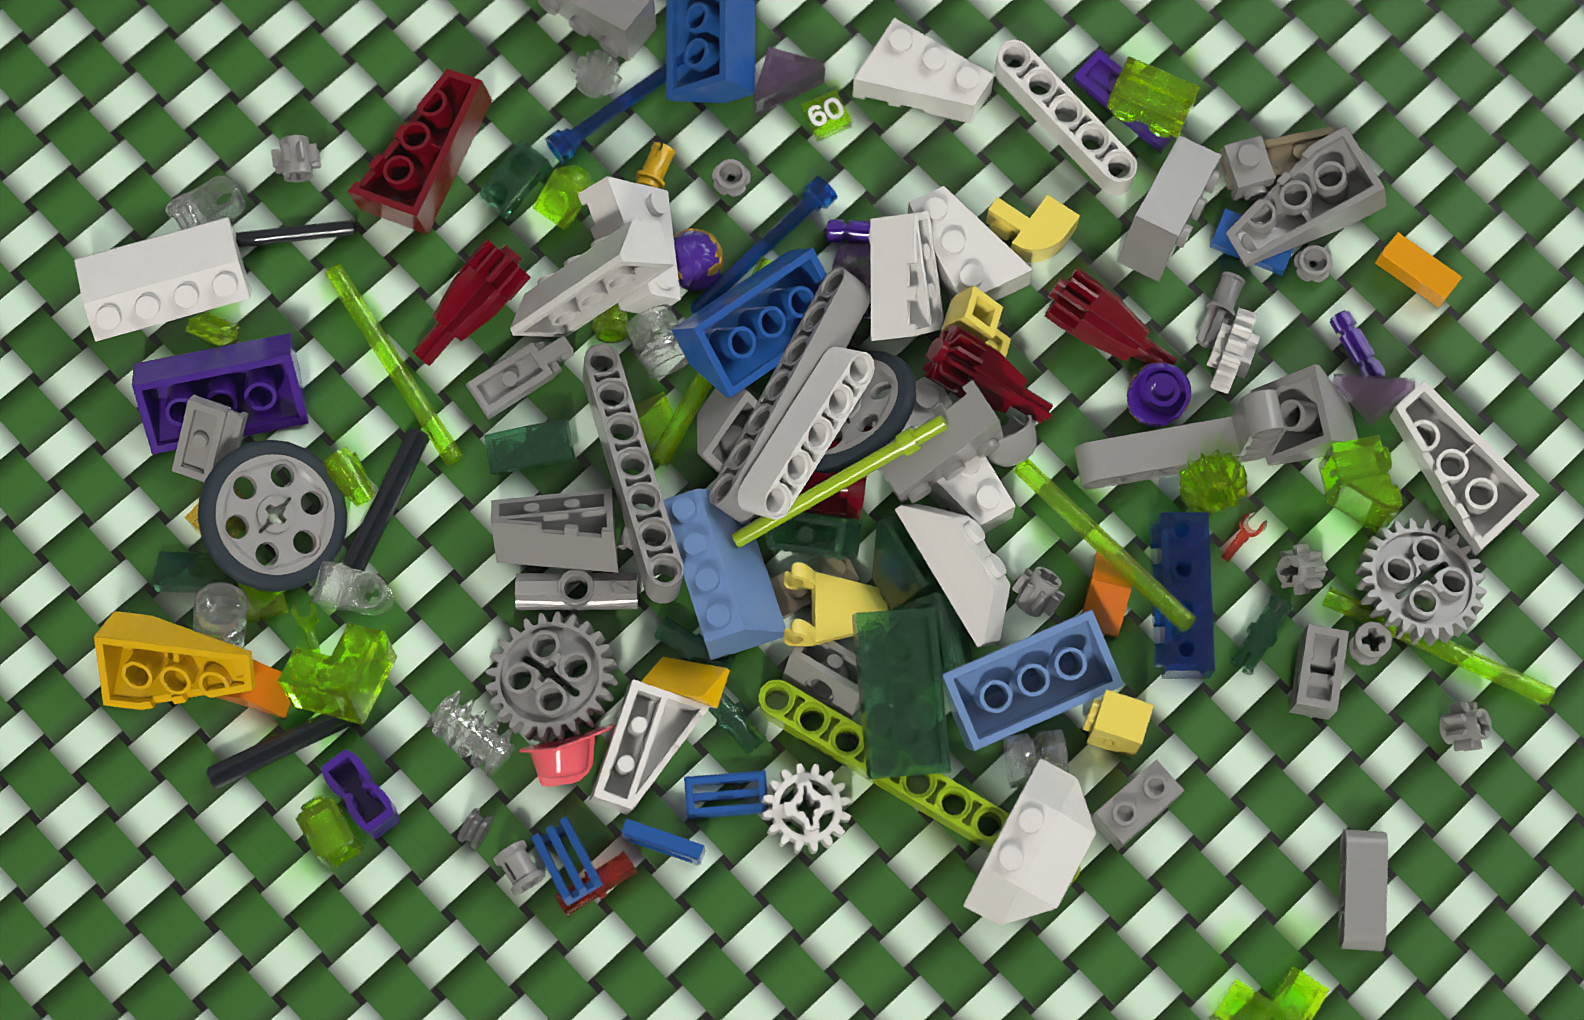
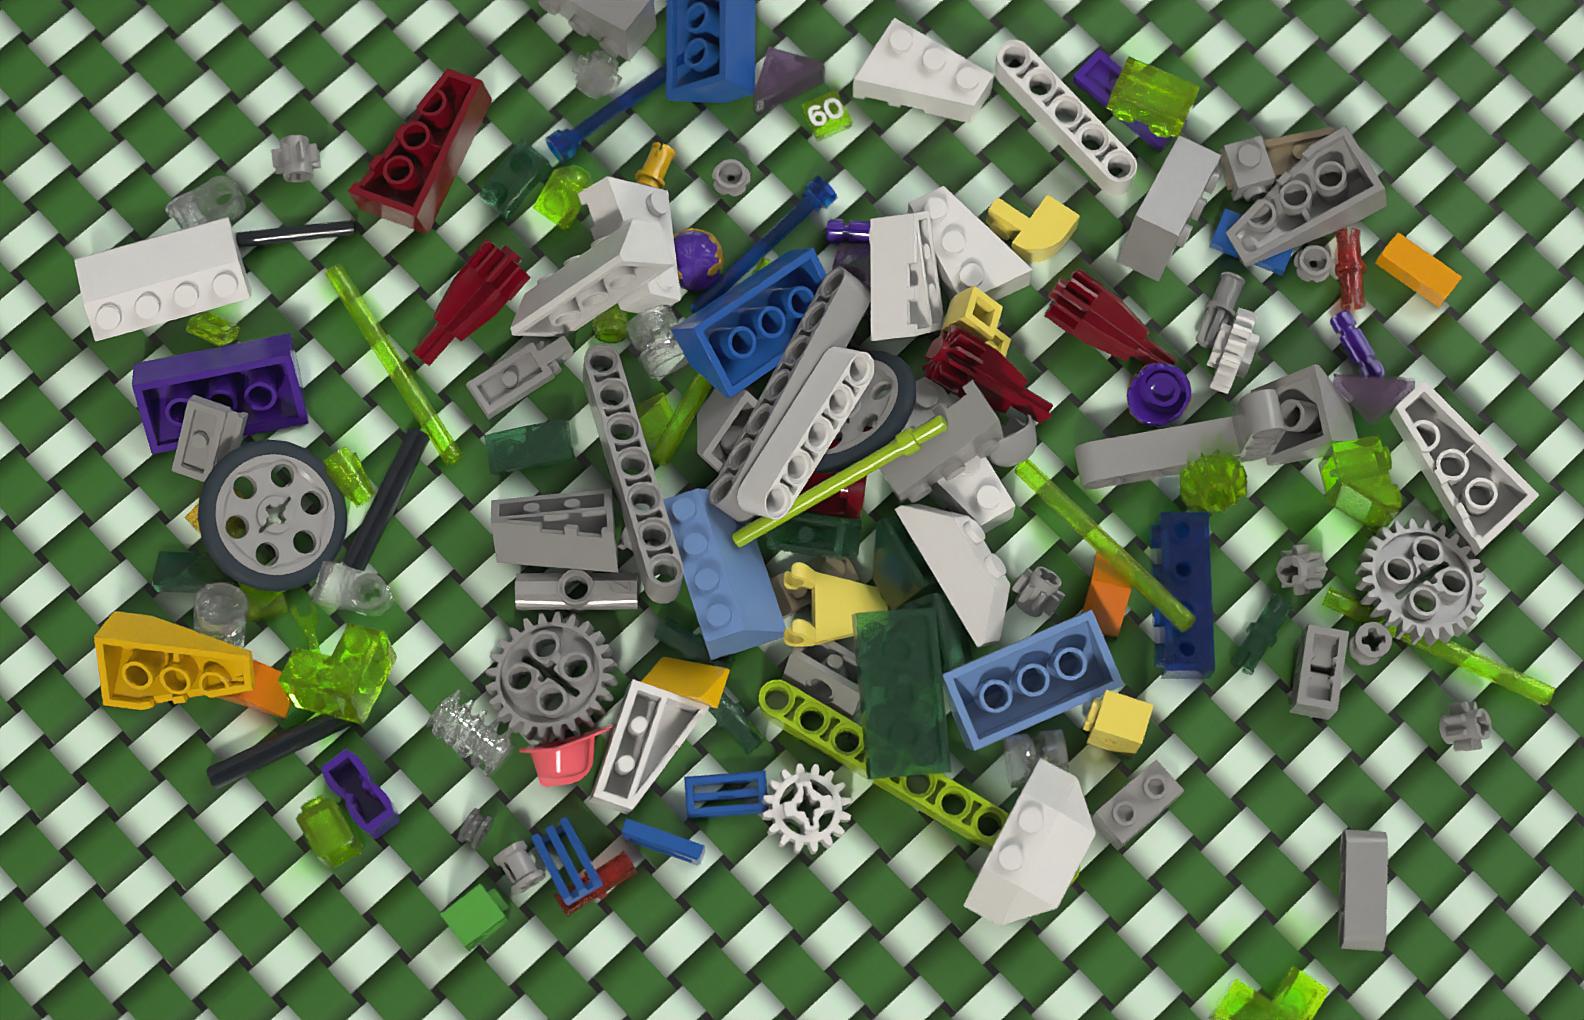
clear red hand [1220,511,1268,562] -> none
none -> bright green brick [440,884,509,952]
none -> clear red pin [1335,228,1366,310]

